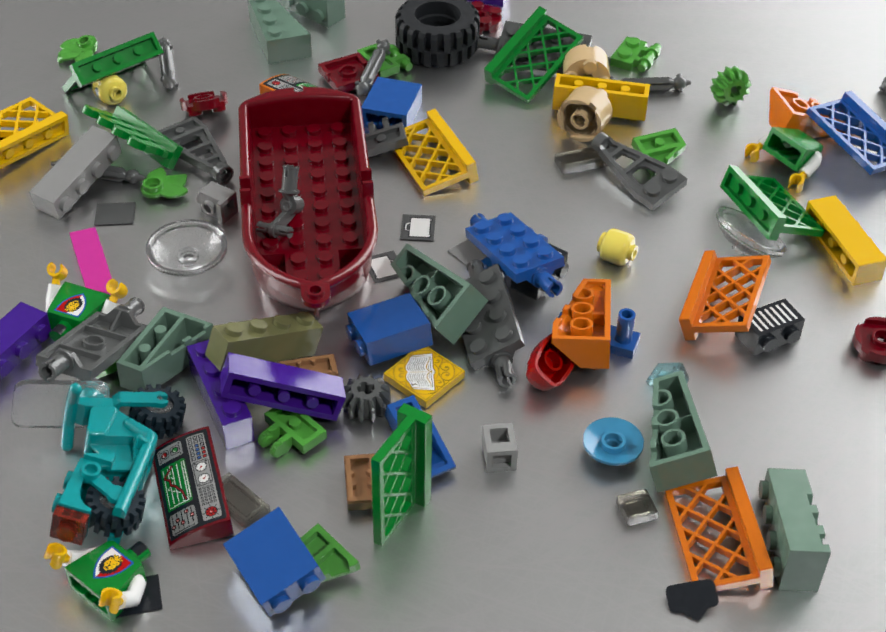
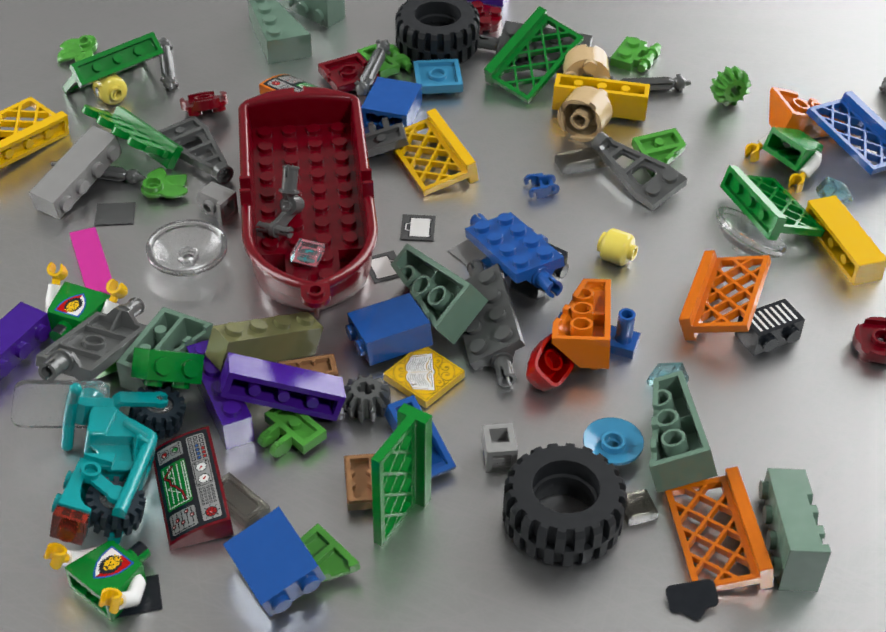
none -> green brick [131,347,204,389]
none -> clear light blue tile [290,238,325,267]
none -> dark azure plate [413,59,463,95]
none -> black tyre [503,443,627,566]
none -> blue piece [524,173,560,199]
none -> clear light blue slope [816,176,854,203]

